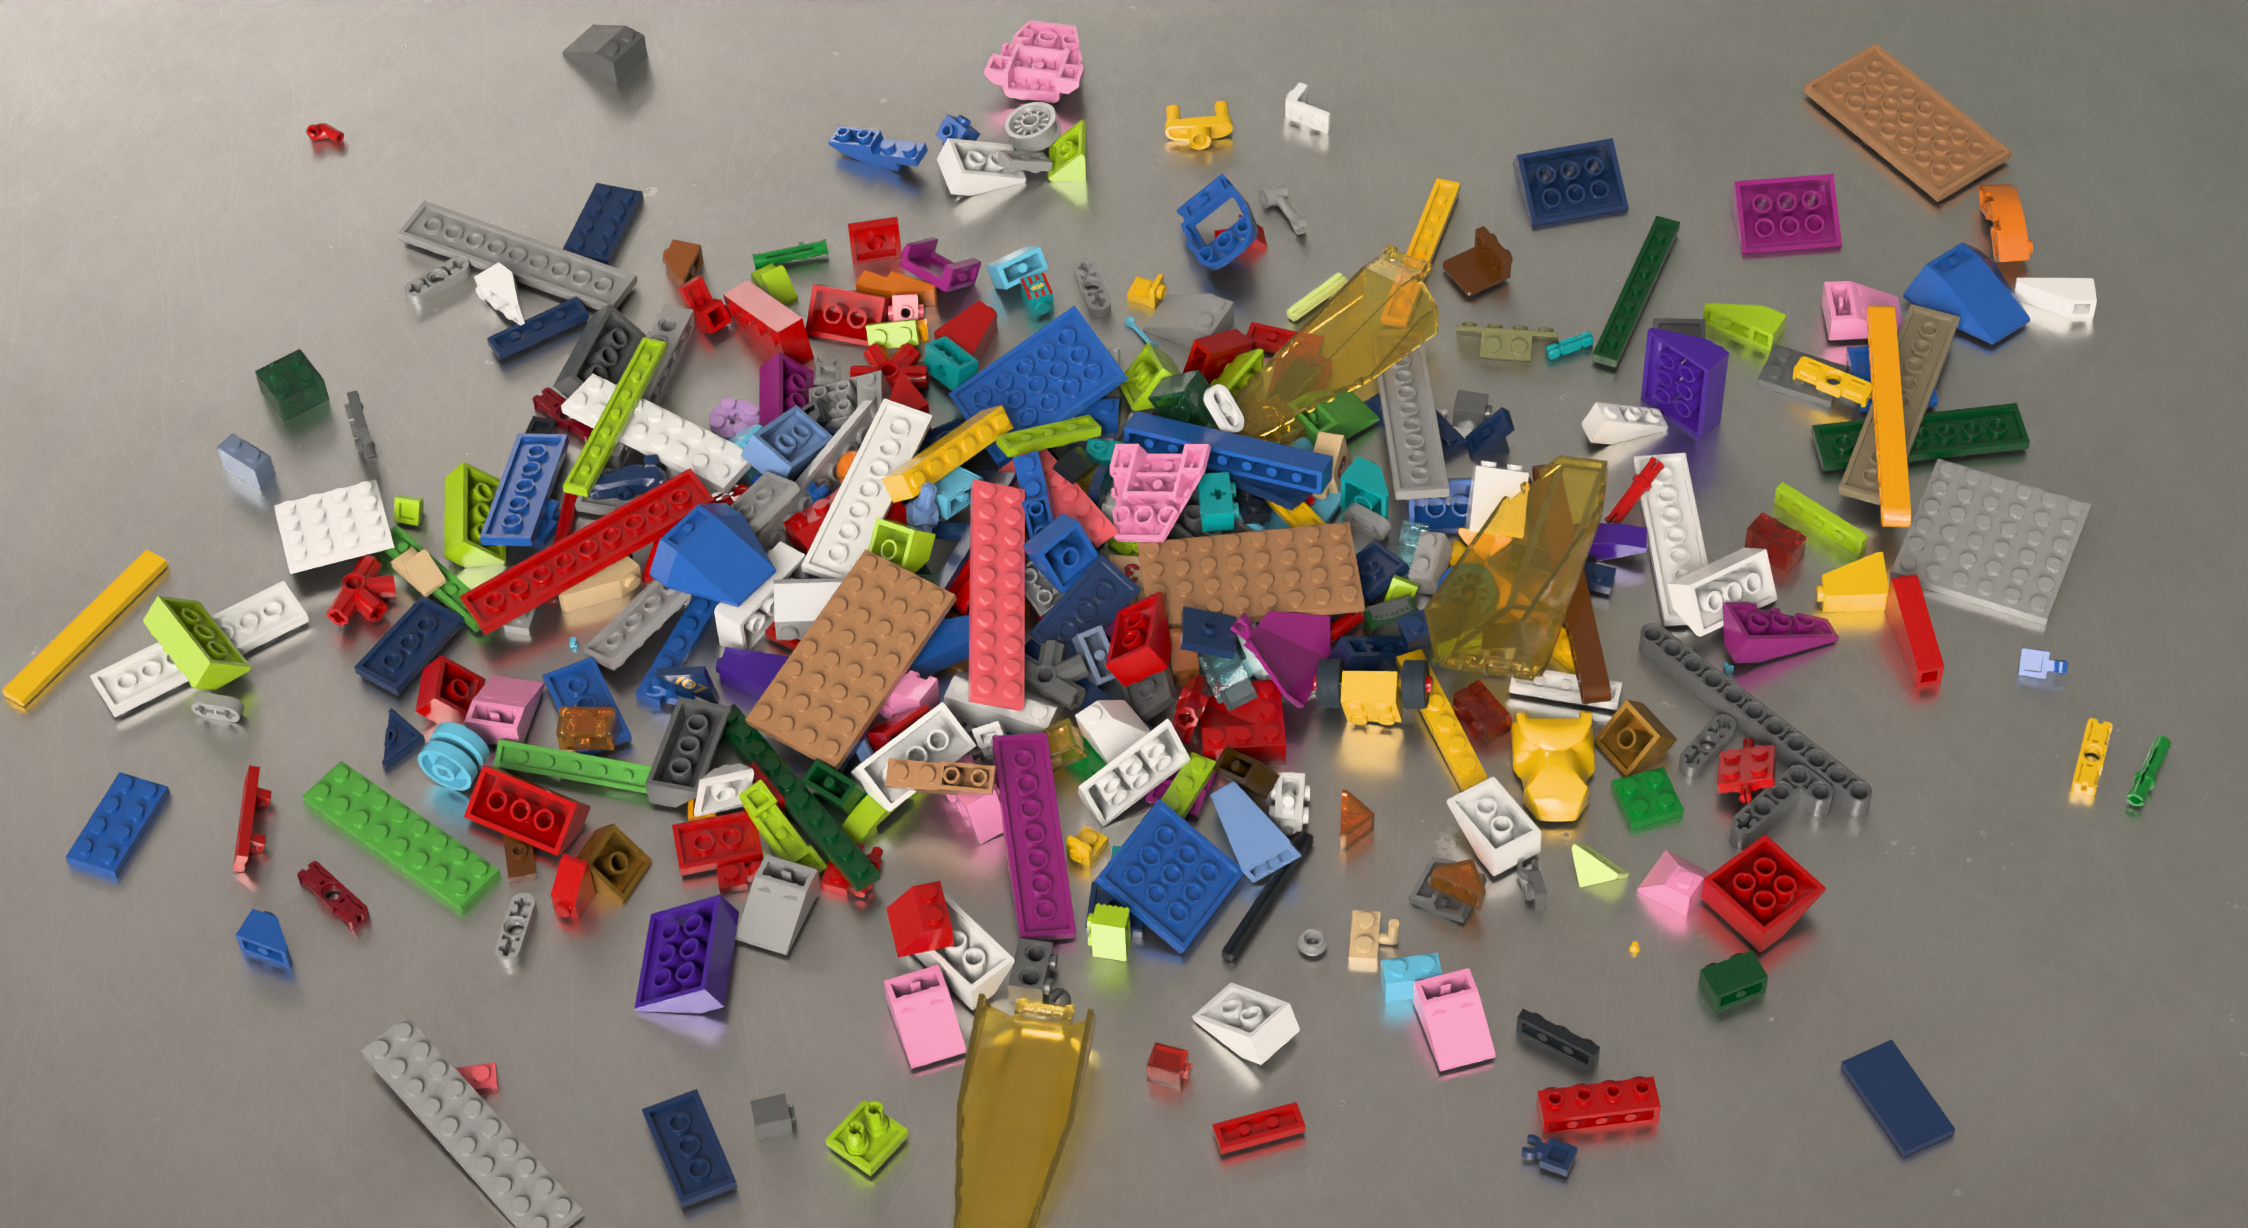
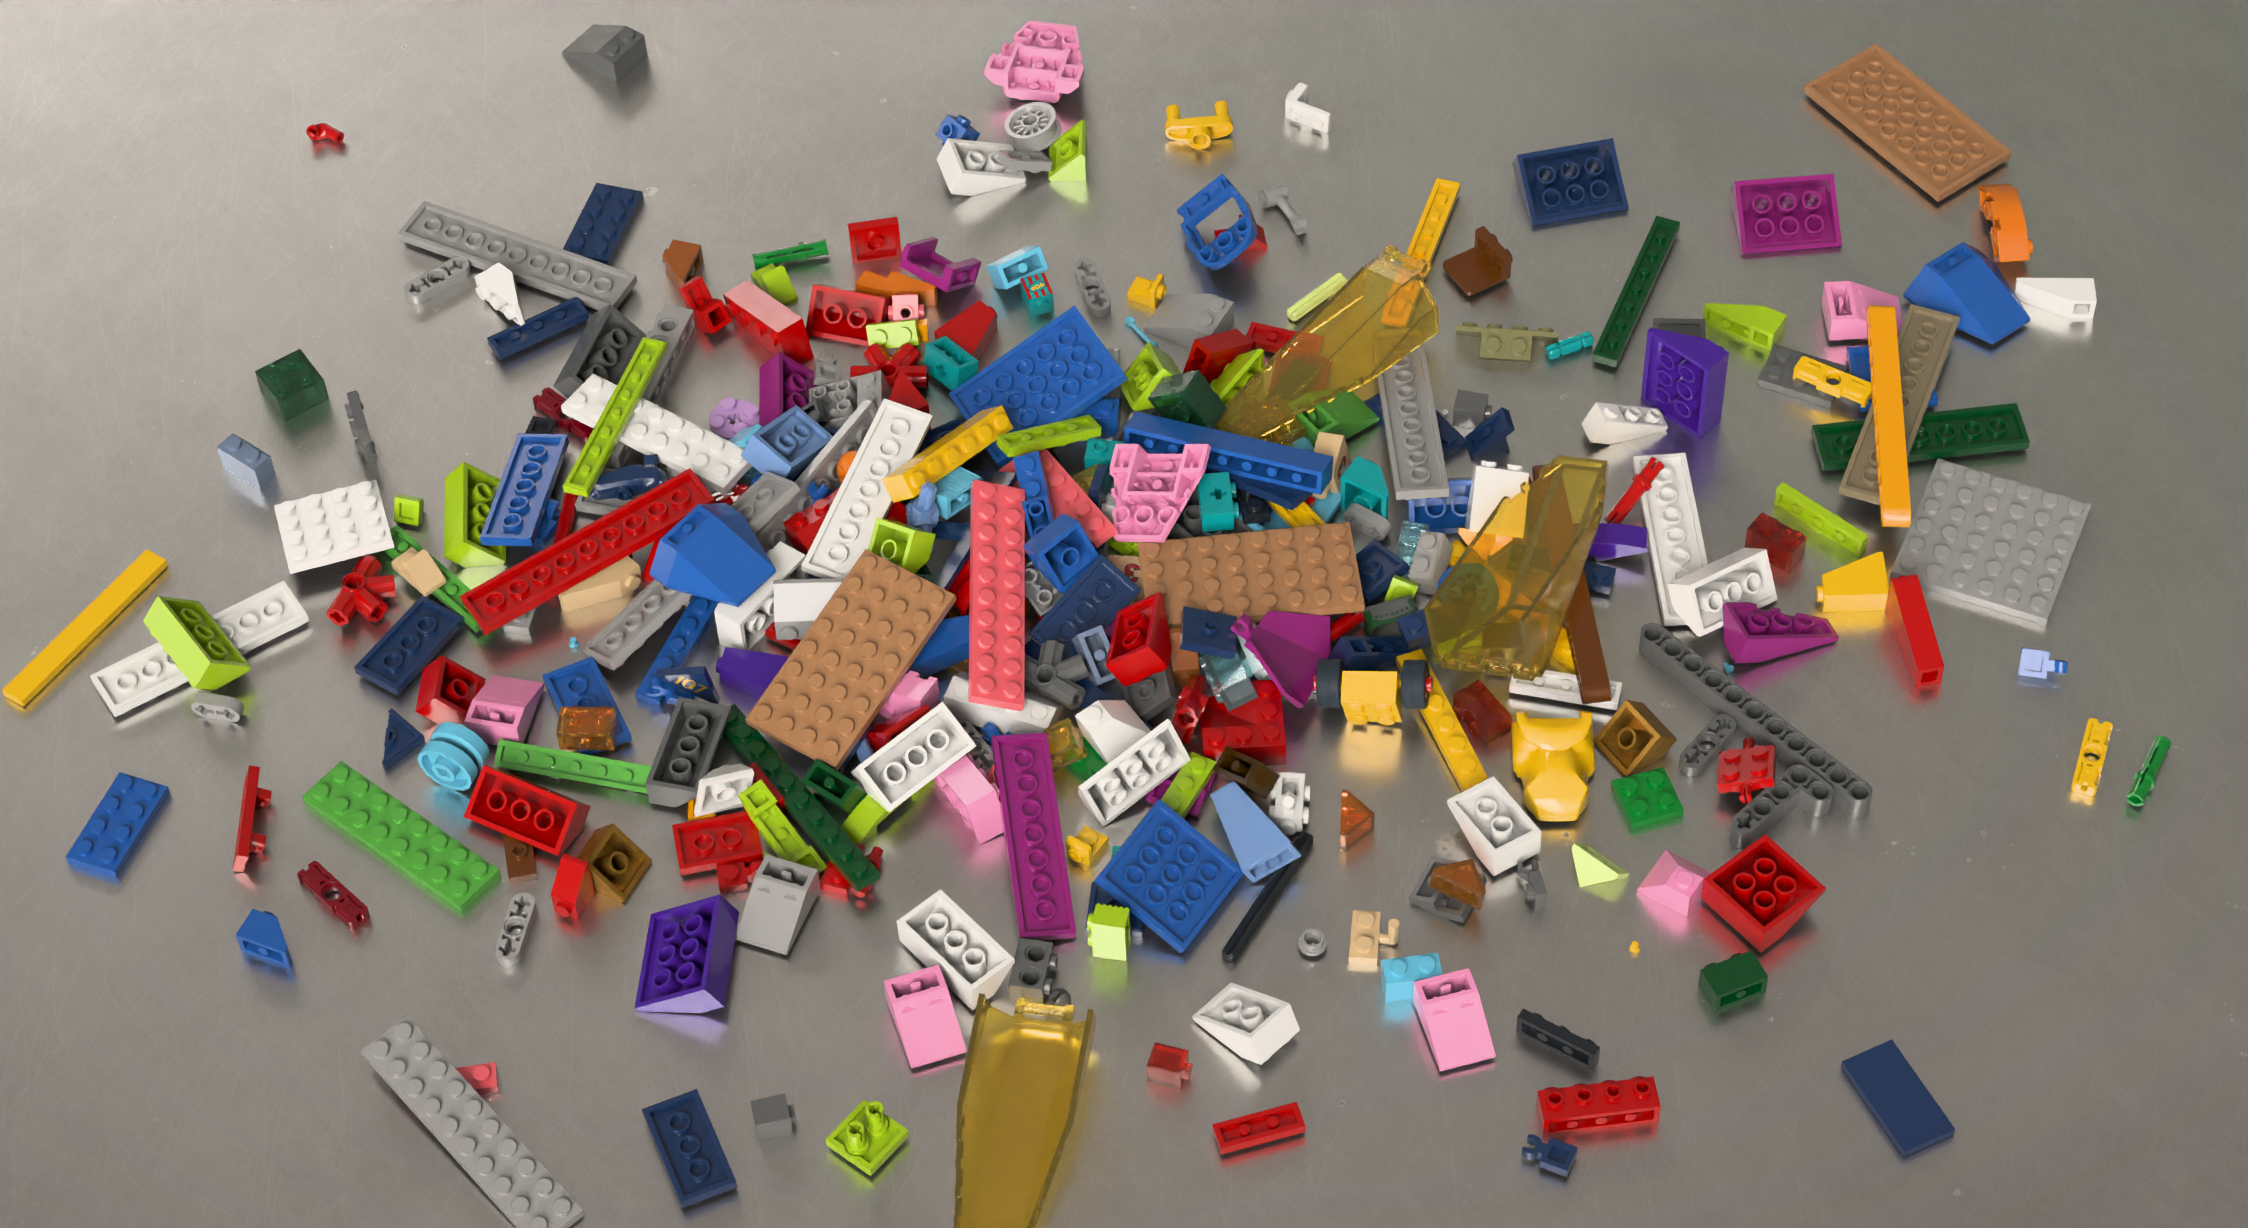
blue slope [828,126,928,171] -> none
medium nougat slope [885,758,996,795] -> none
red slope [886,881,954,958] -> none
white slope [972,721,1006,757] -> none
black slope [1053,446,1100,485] -> none
white plate [1204,384,1244,434] -> none

